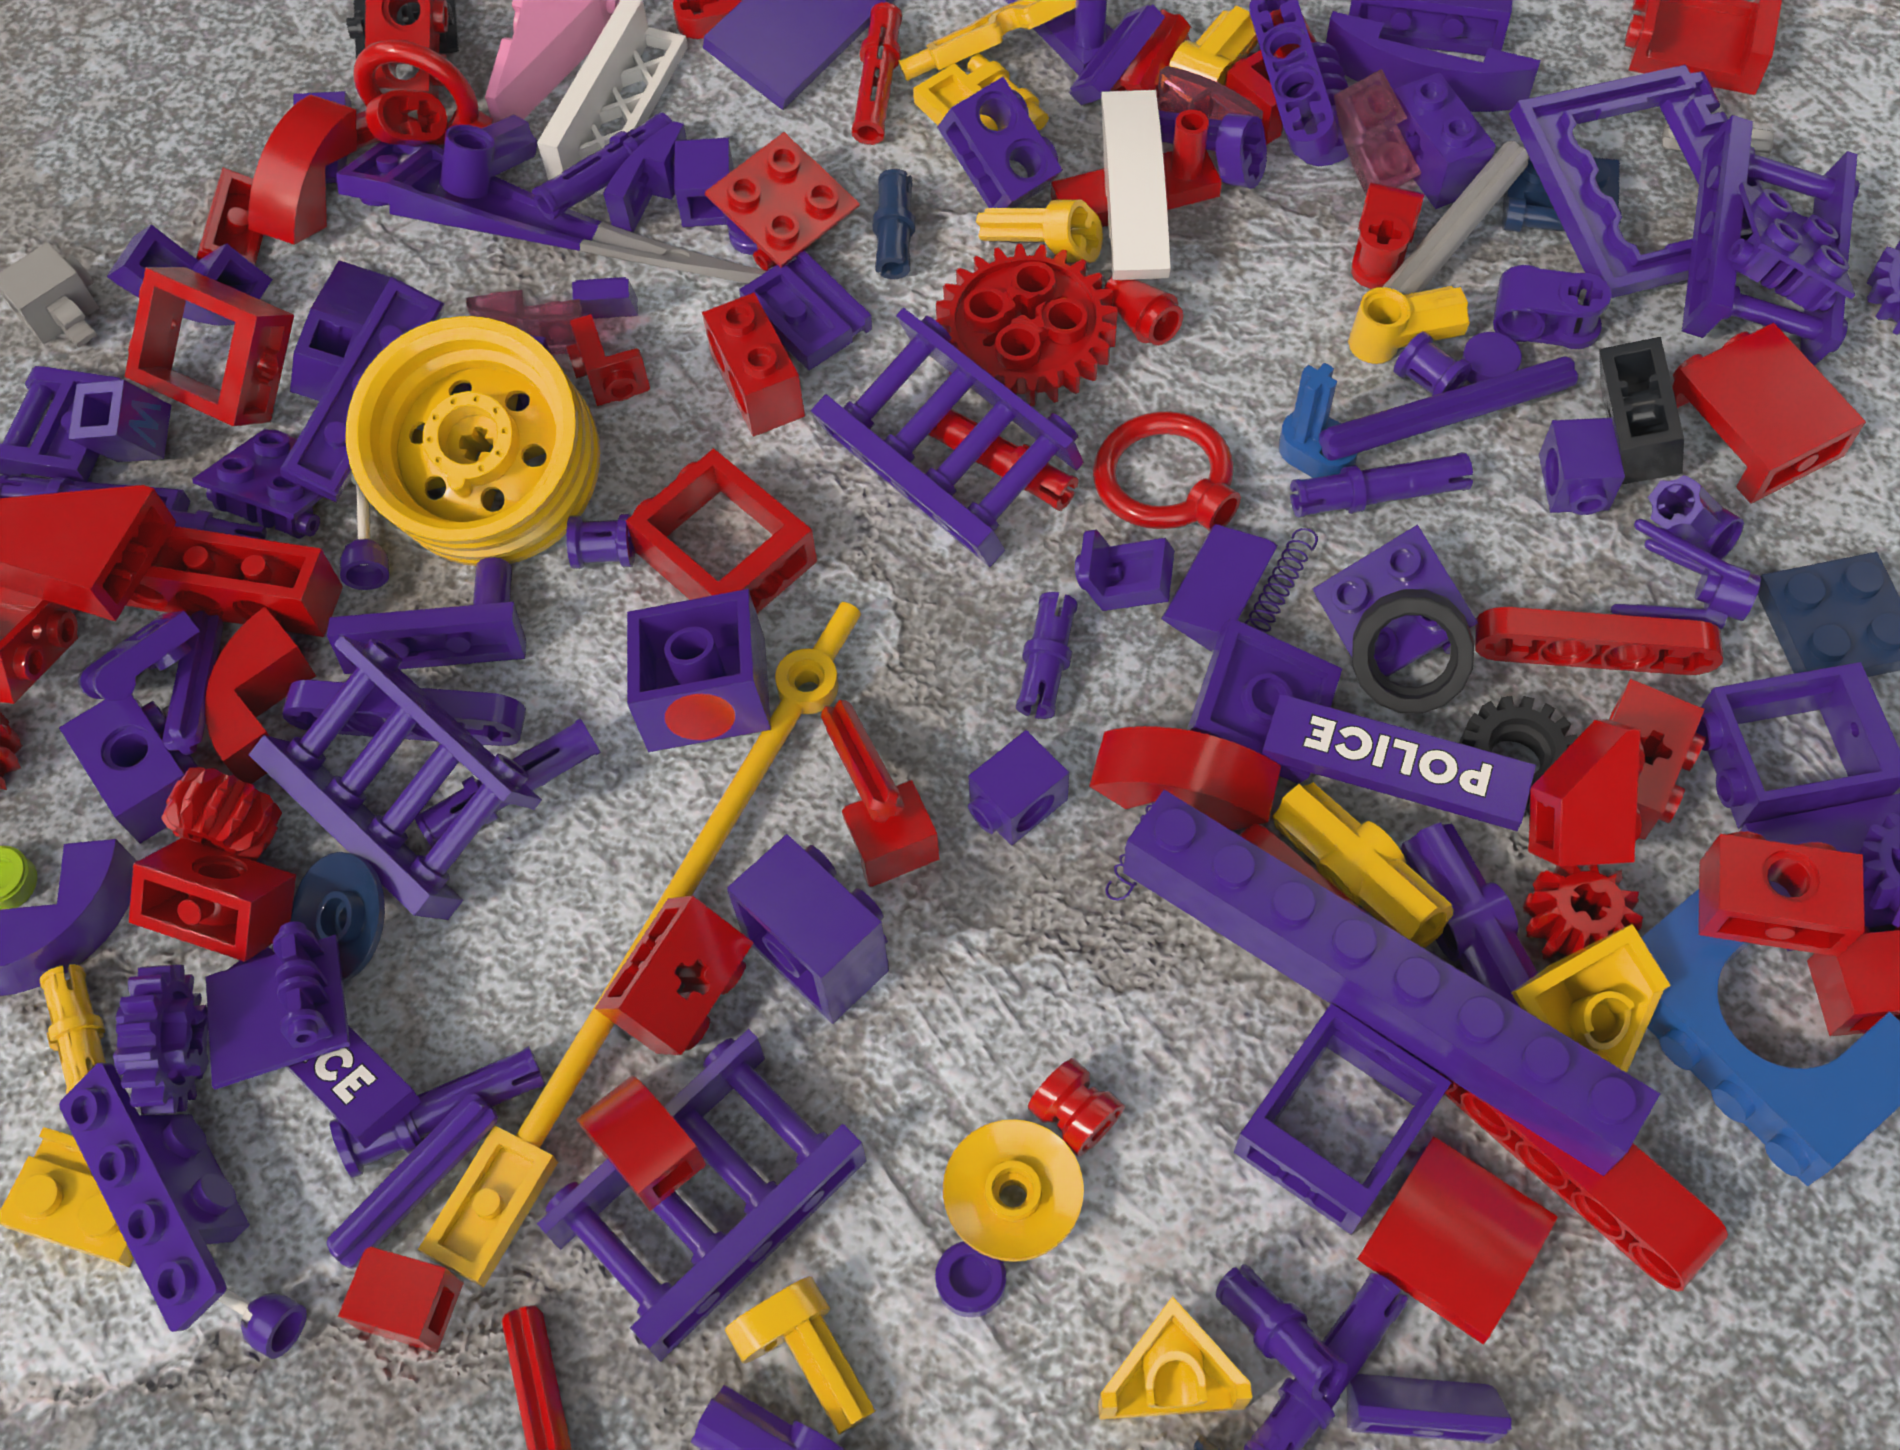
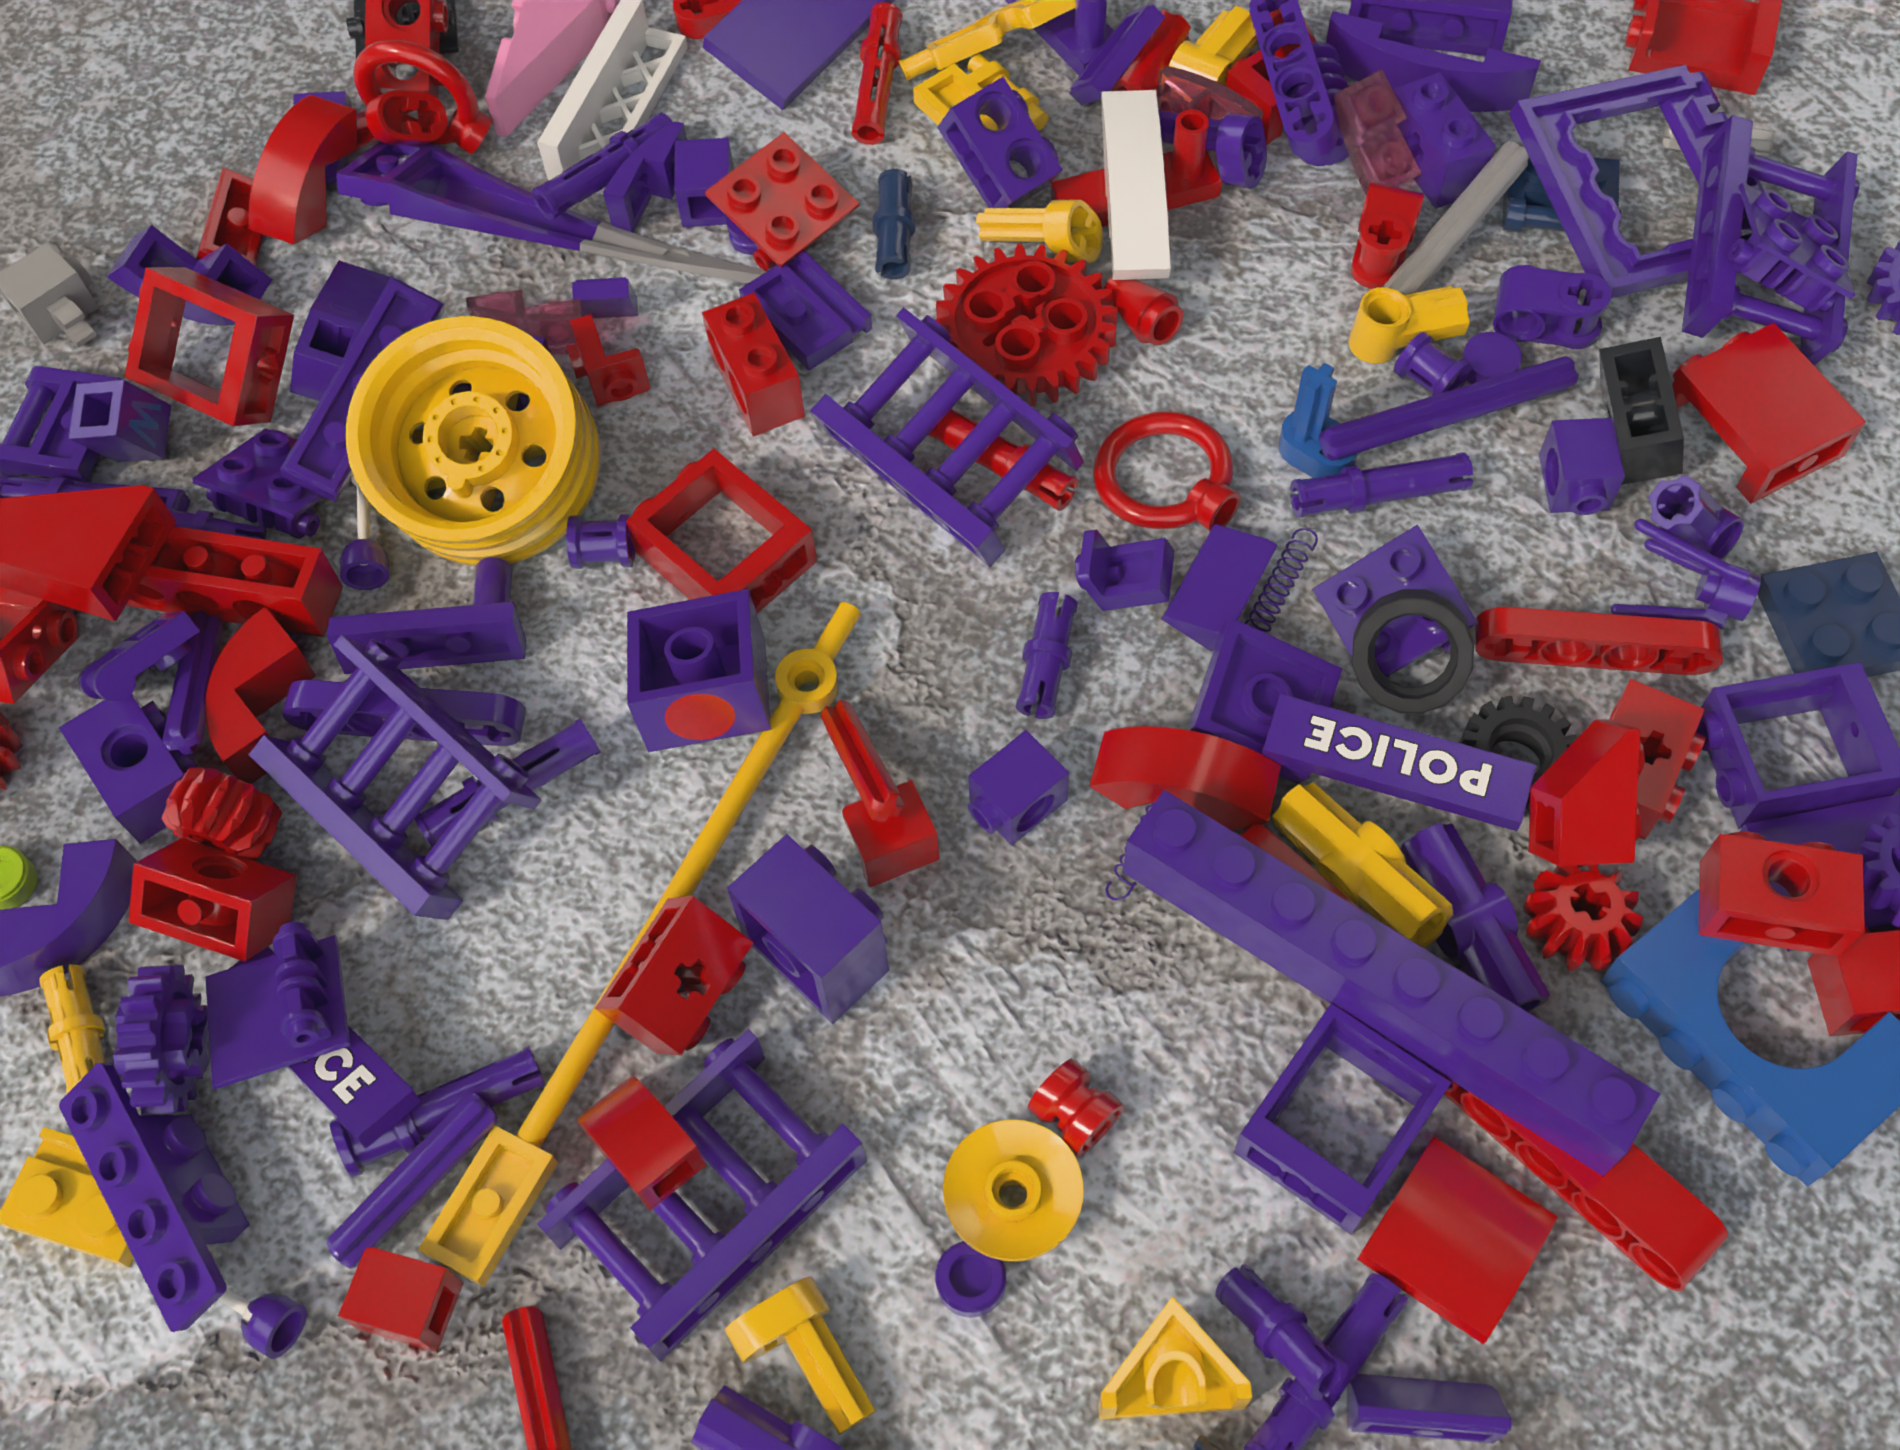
dark blue dish [290,852,385,982] -> none
dark purple piece [440,114,538,199] -> none
yellow slope [1511,924,1671,1073] -> none

